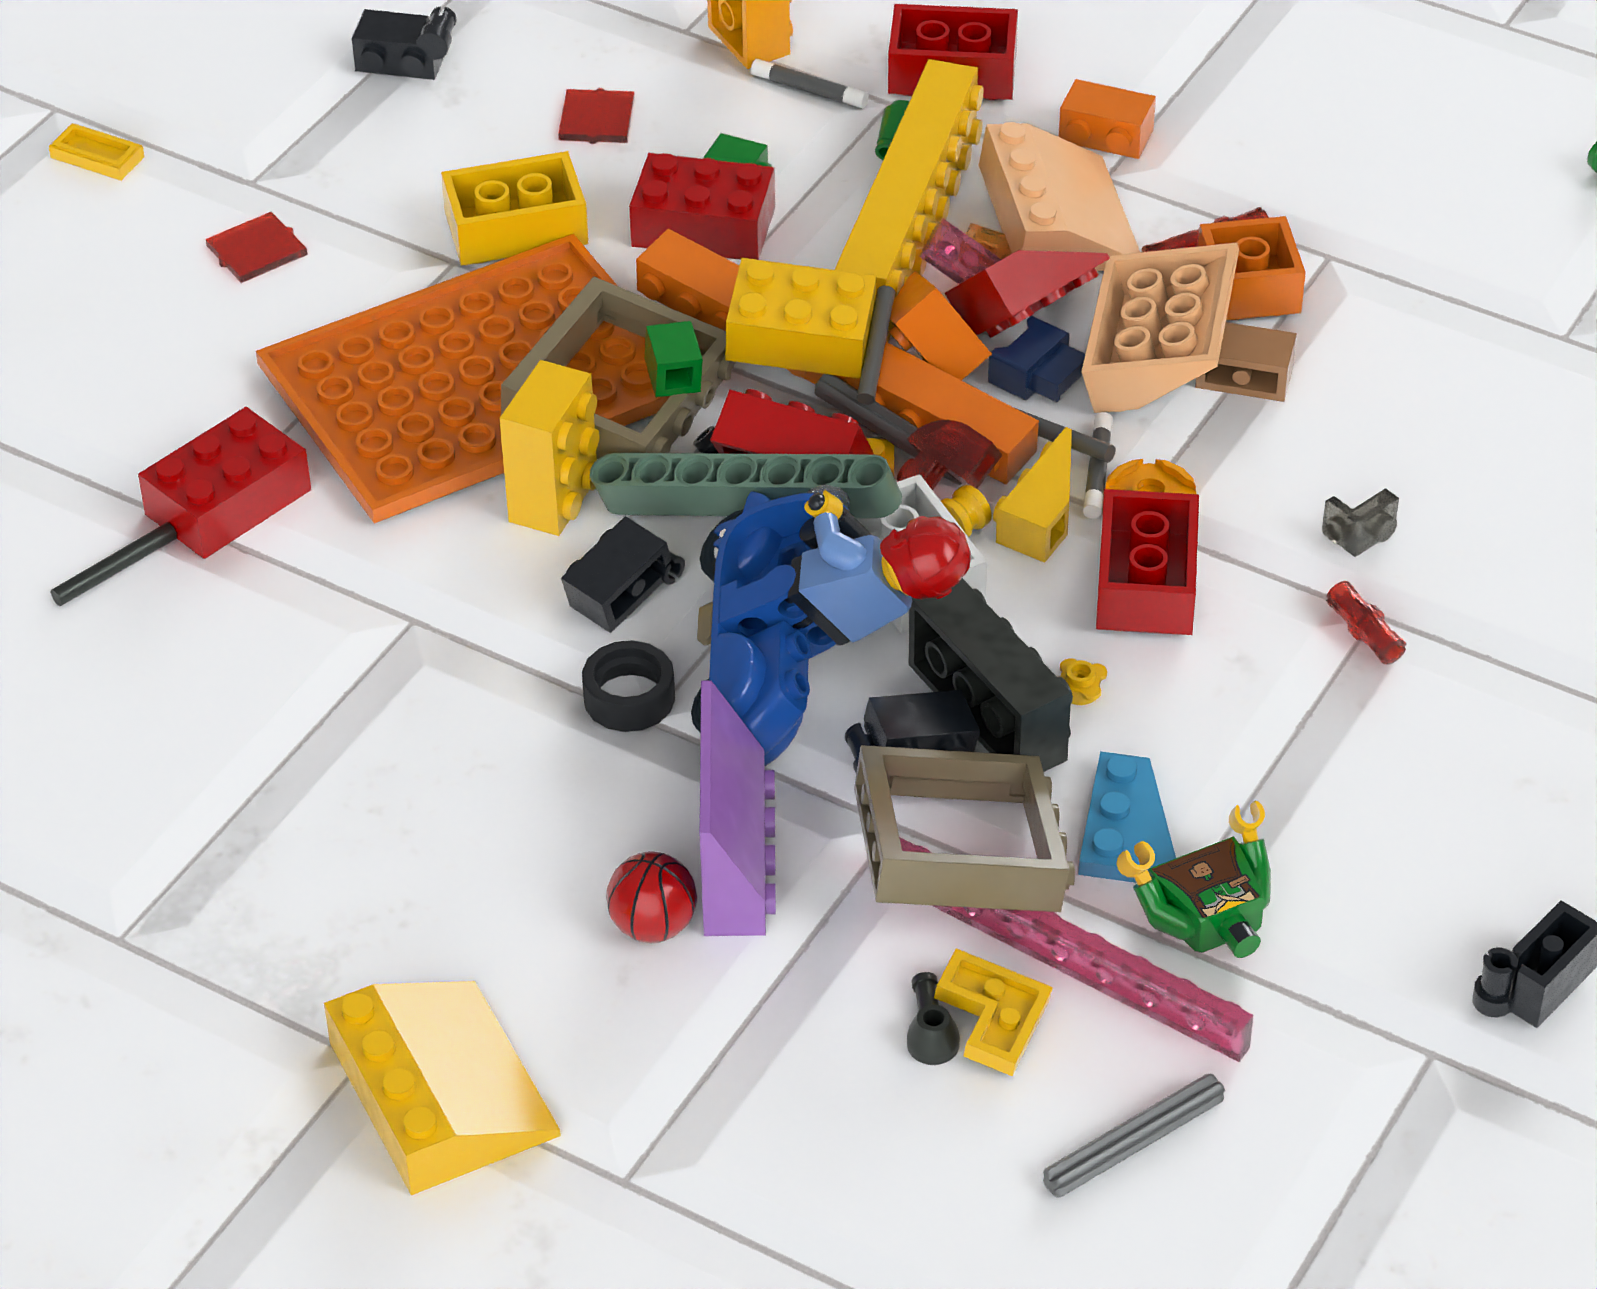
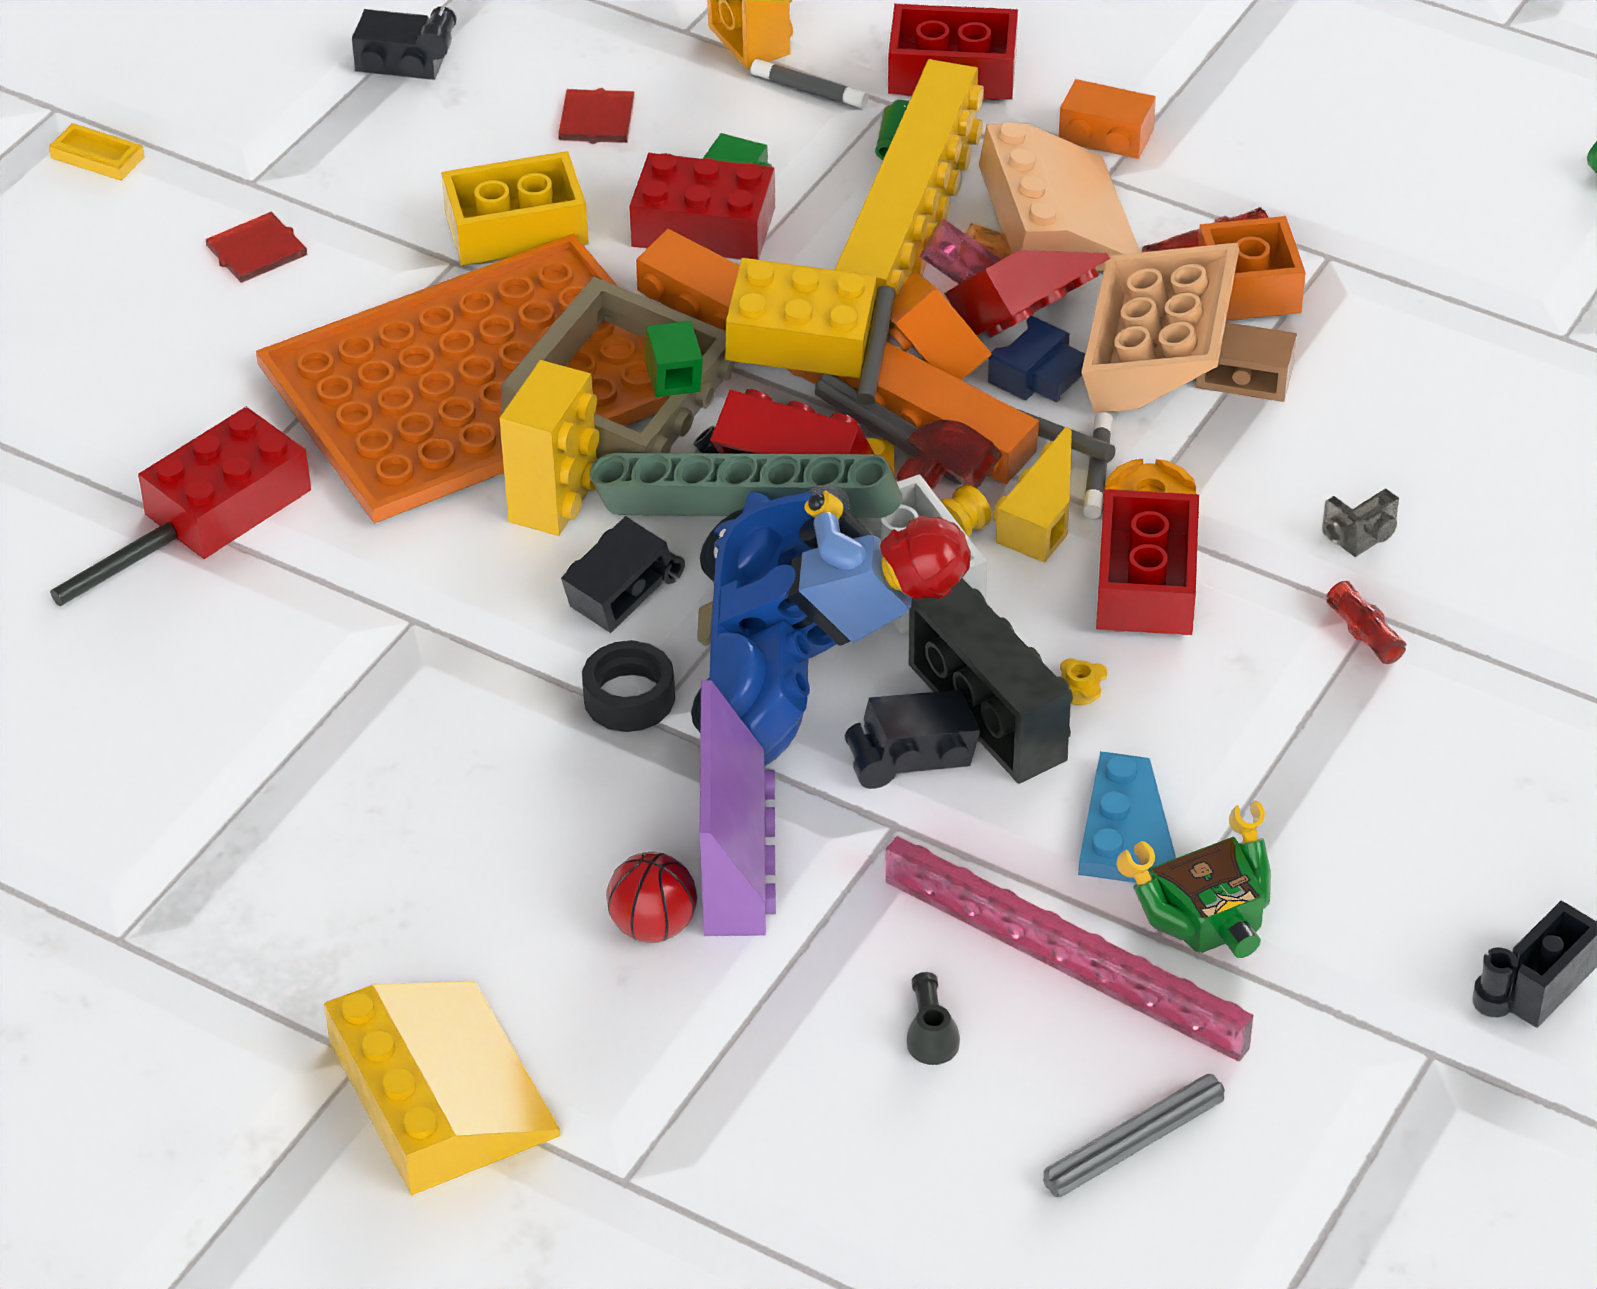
dark tan window [854,745,1075,912] -> none
yellow plate [934,948,1053,1076] -> none

